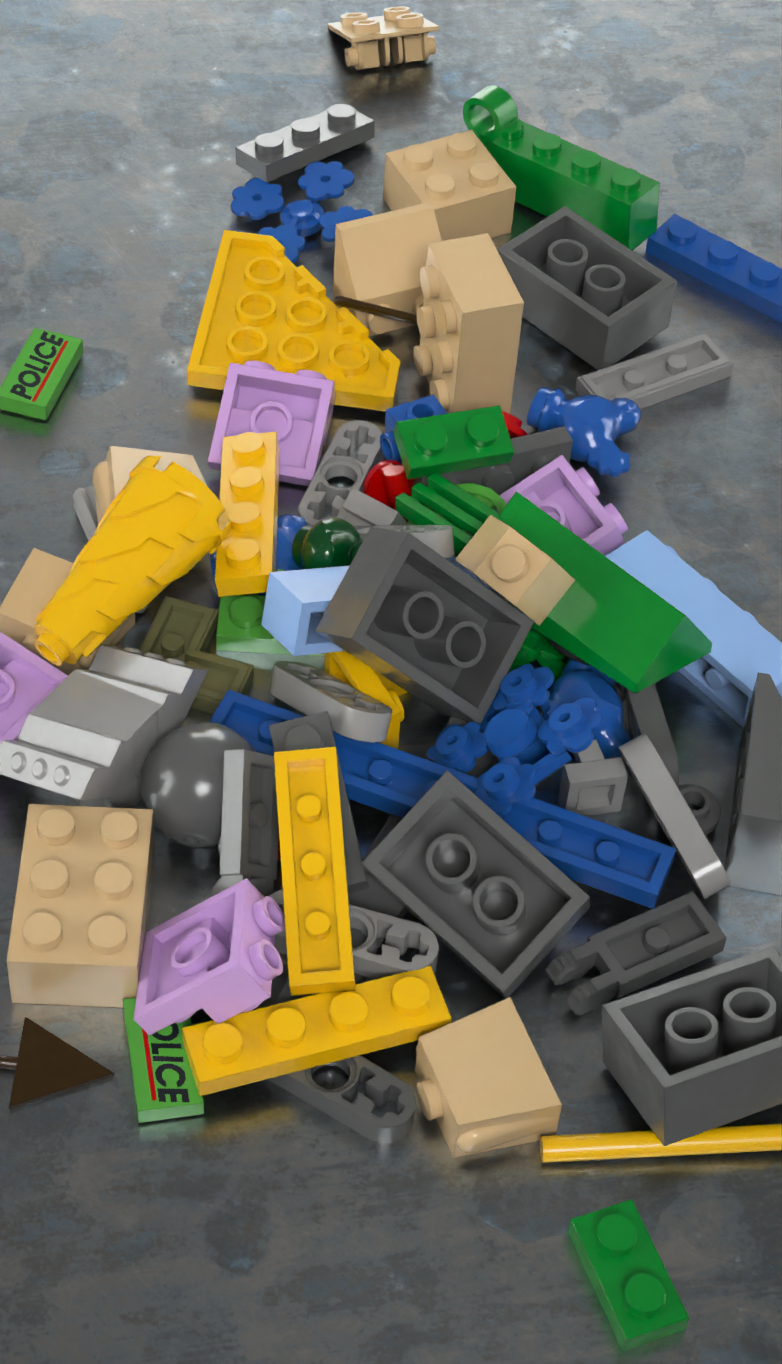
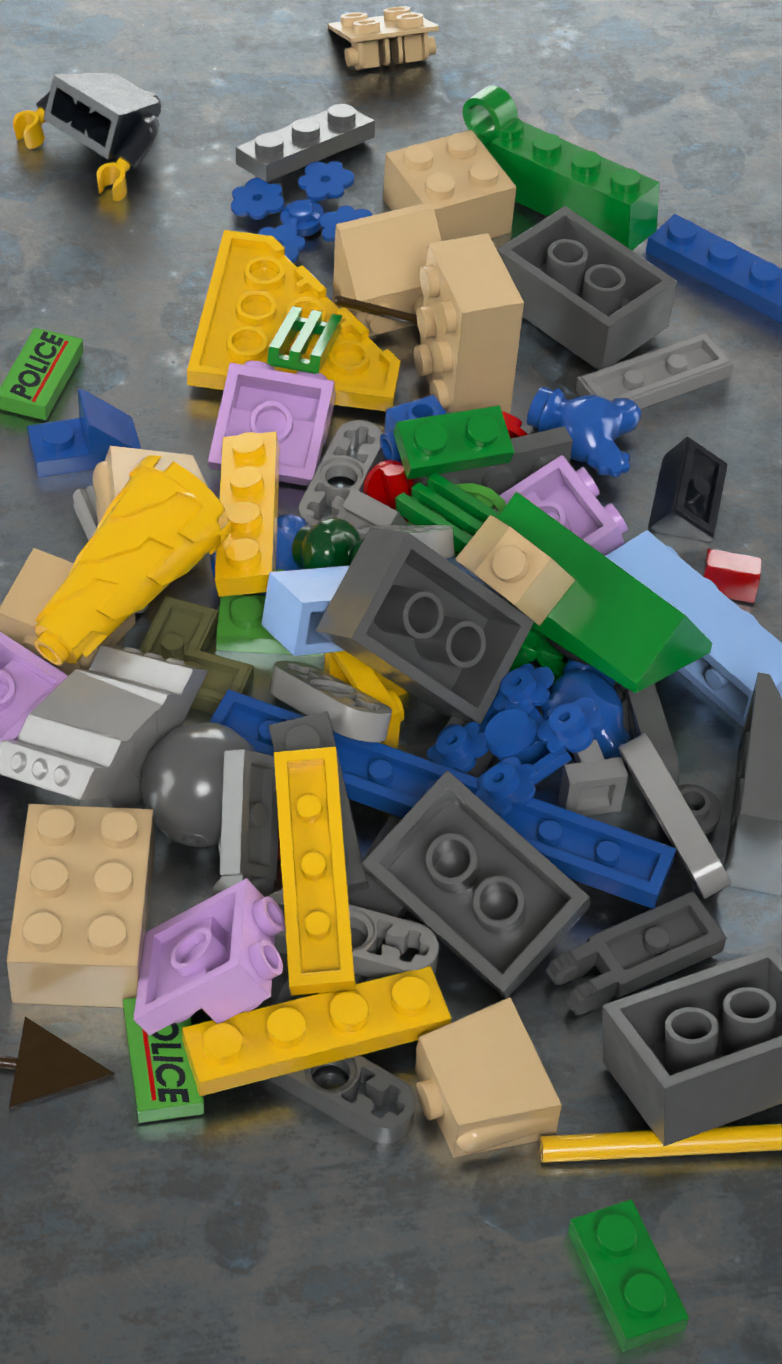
none -> torso [13,73,161,202]
none -> blue slope [27,389,141,478]
none -> green tile [267,306,342,374]
none -> black slope [648,437,728,542]
none -> red slope [703,548,761,603]

